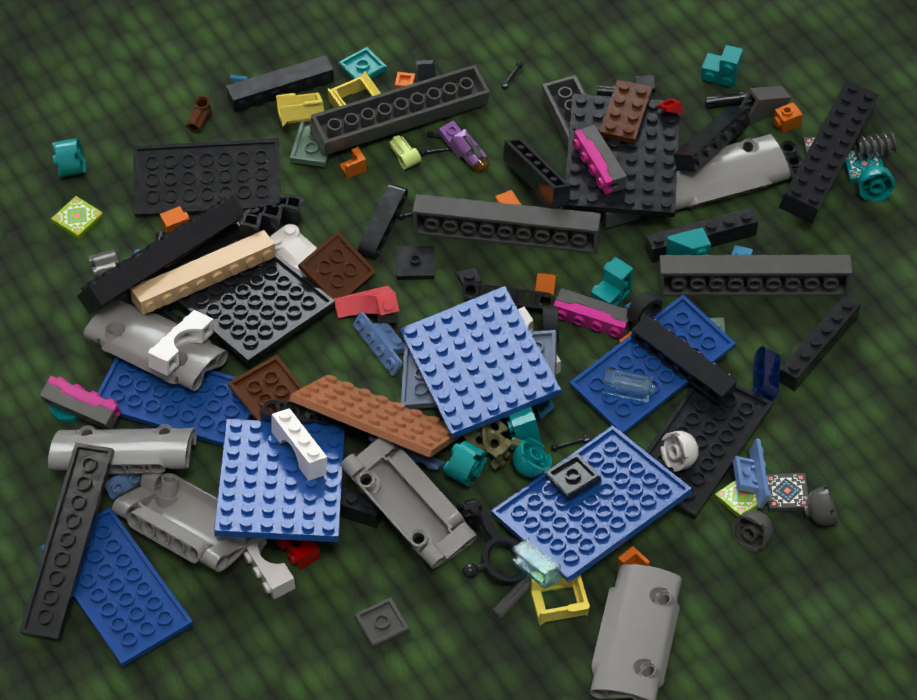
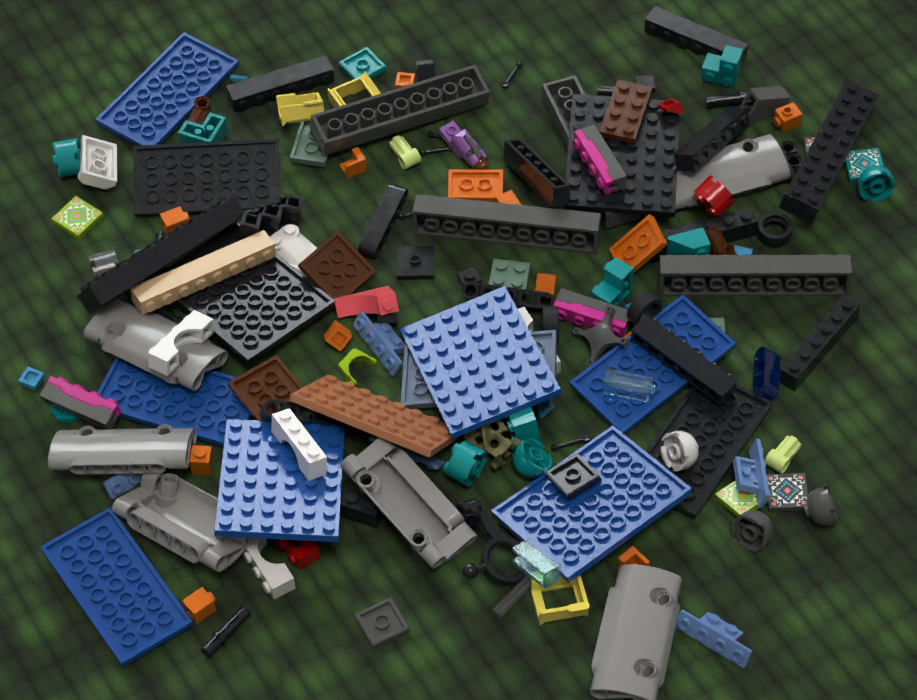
black plate [19,442,115,641] -> none
dark grey piece [856,132,896,160] -> none
none -> dark azure plate [18,367,45,391]
none -> white slope [78,135,117,190]
none -> blue plate [95,32,239,146]
none -> teal brick [178,113,228,143]
none -> orange brick [182,587,216,625]
none -> orange brick [189,445,214,476]
none -> black pin [200,605,251,658]
none -> orange panel [324,320,352,352]
none -> lime helmet [338,348,377,387]
none -> orange plate [448,169,503,202]
none -> sand green plate [488,259,530,297]
none -> dark grey piece [573,306,630,367]
none -> orange plate [609,215,668,273]
none -> black brick [644,6,748,62]
none -> medium blue bracket [675,610,752,668]
none -> red brick [692,175,736,218]
none -> reddish brown piece [705,226,736,255]
none -> black tyre [757,212,793,248]
none -> yellowish green piece [765,435,801,474]

